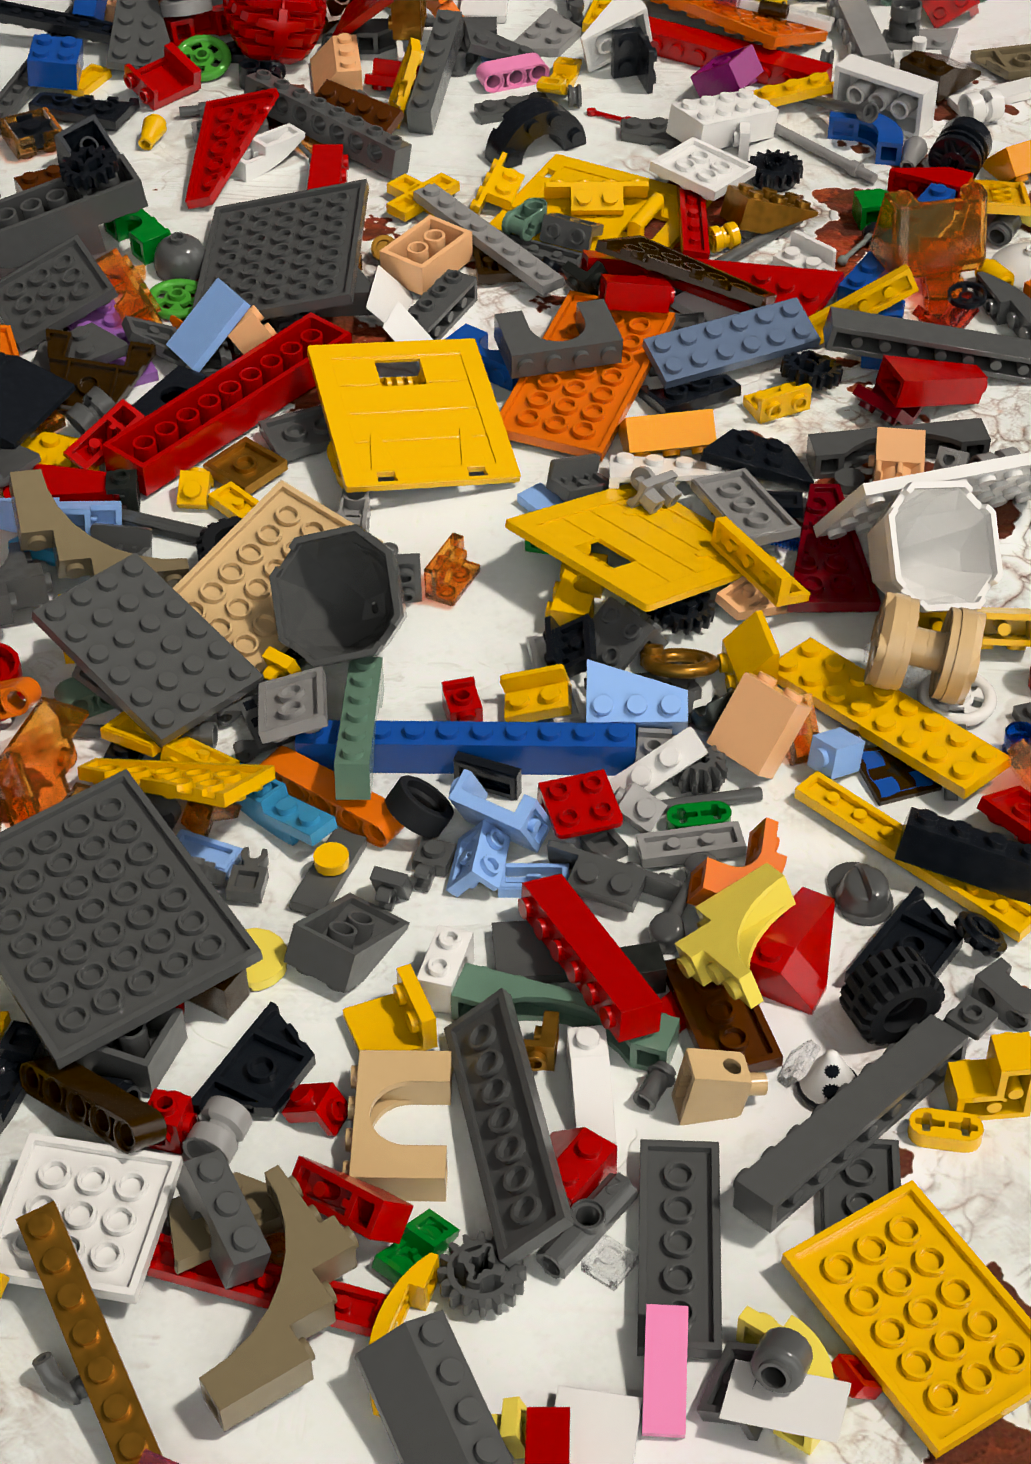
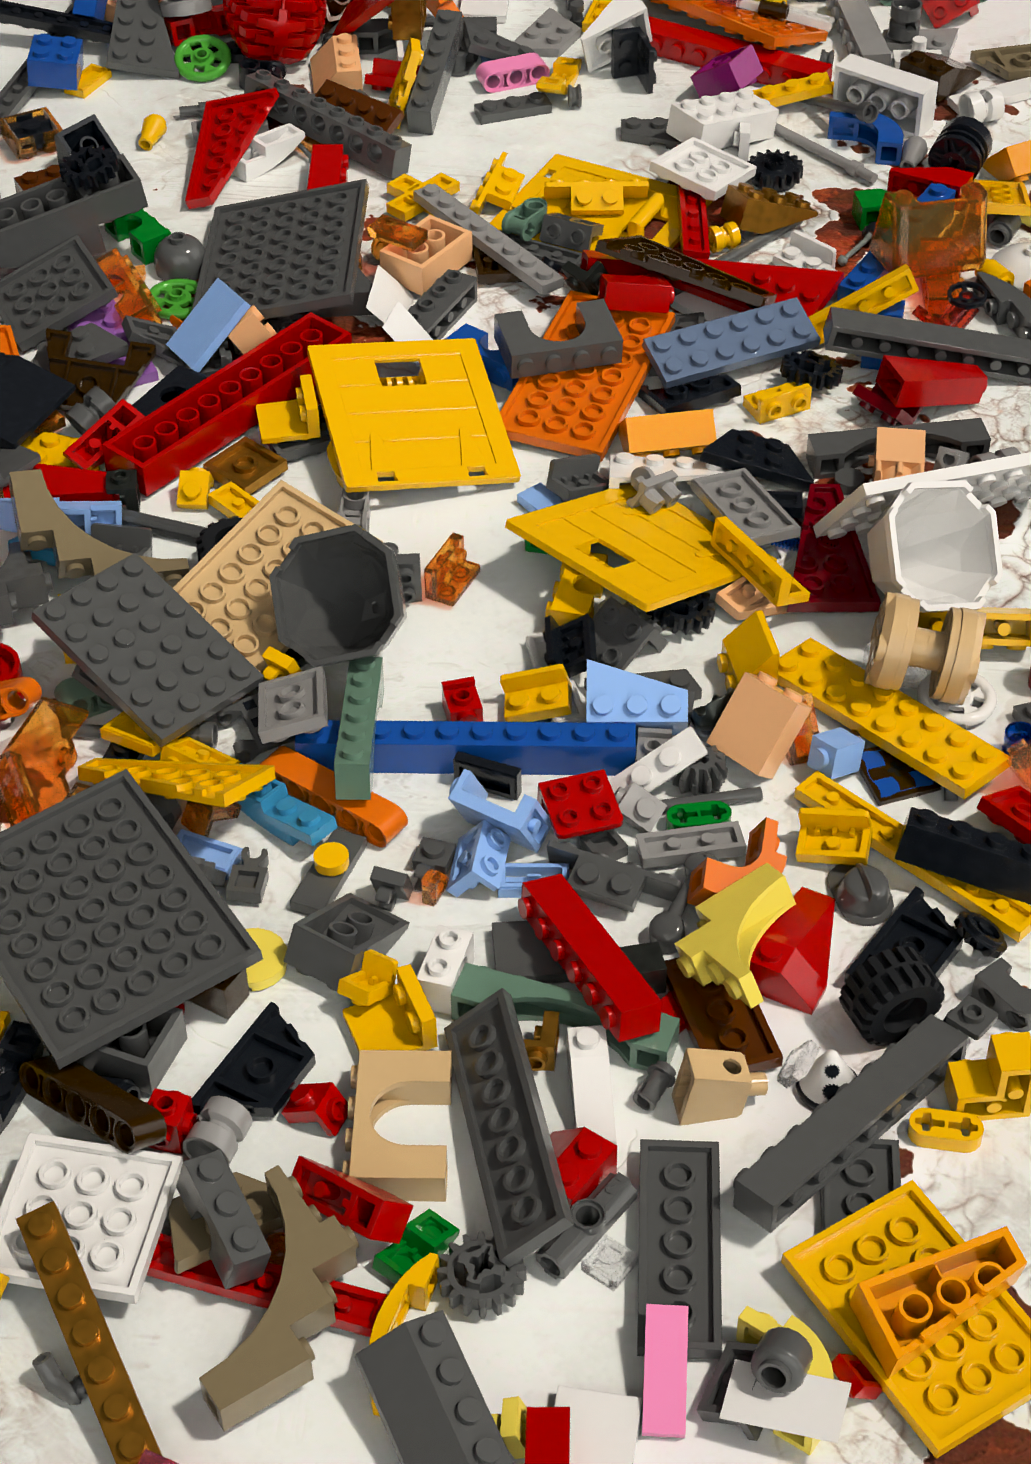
black wing [28,92,140,131] -> none
red panel [123,42,202,111] -> none
black tyre [385,775,454,838] -> none
black brick [485,97,586,168] -> none
red hinge [587,107,631,122] -> none
pearl gold piece [640,644,720,679] -> none
none -> yellow bracket [256,374,321,444]
none -> yellow bracket [337,949,398,1006]
none -> clear orange plate [367,214,428,252]
none -> clear orange tile [421,869,448,907]
none -> yellow bracket [795,806,873,865]
none -> light orange wedge [849,1226,1027,1379]

